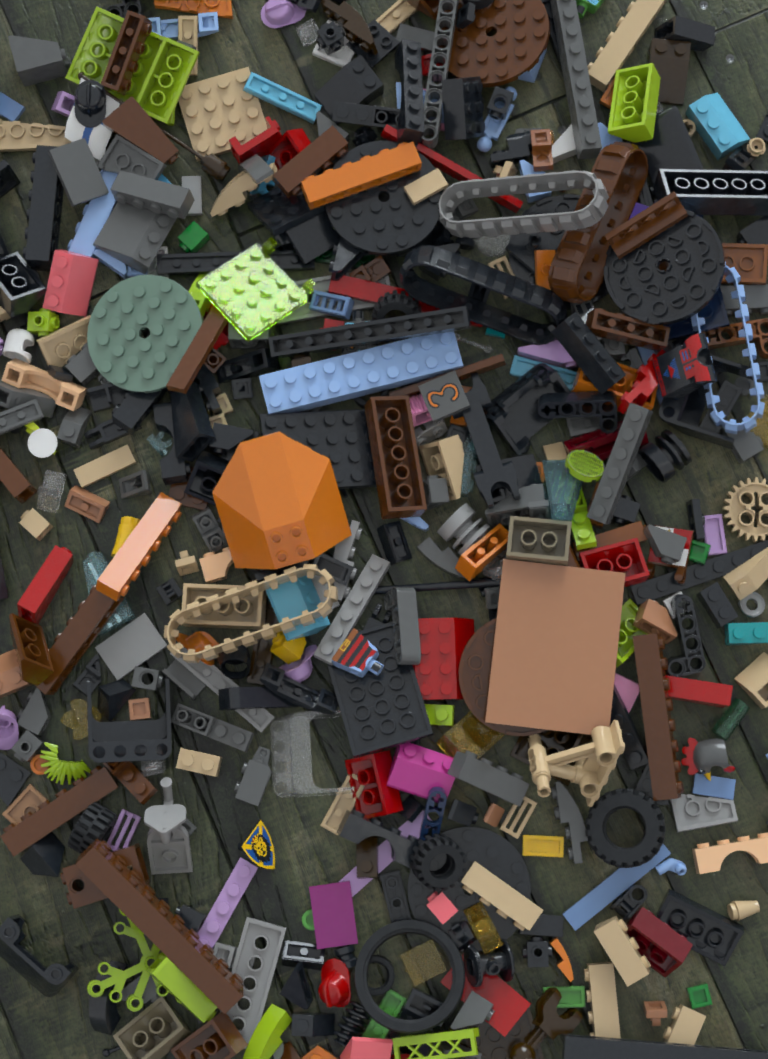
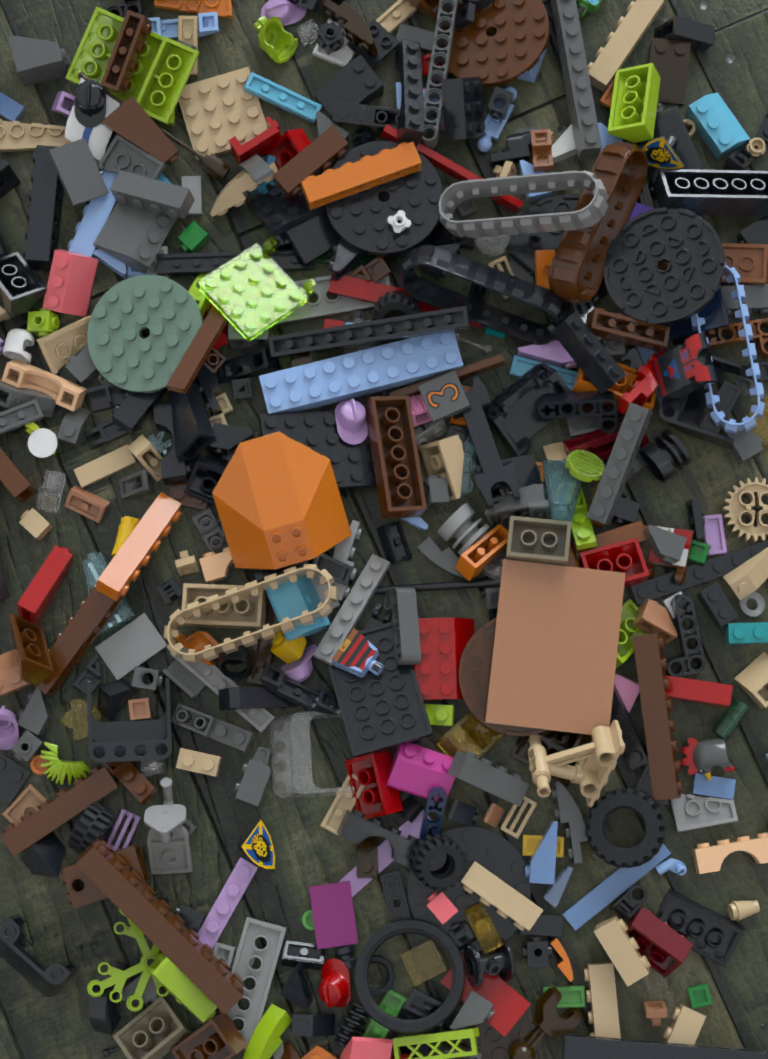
black tile [47,365,74,382] -> none
medium blue slope [309,290,354,320] -> none
tan tile [404,168,448,205] -> none
reddish brown fence [604,191,689,259] -> none
none -> tan slope [127,435,163,482]
none -> lime helmet [253,16,298,64]
none -> lavender piece [335,398,368,445]
none -> white plate [387,210,411,233]
none -> medium blue slope [525,821,558,884]
none -> sand blue slope [542,865,573,908]
none -> shield [642,136,684,169]

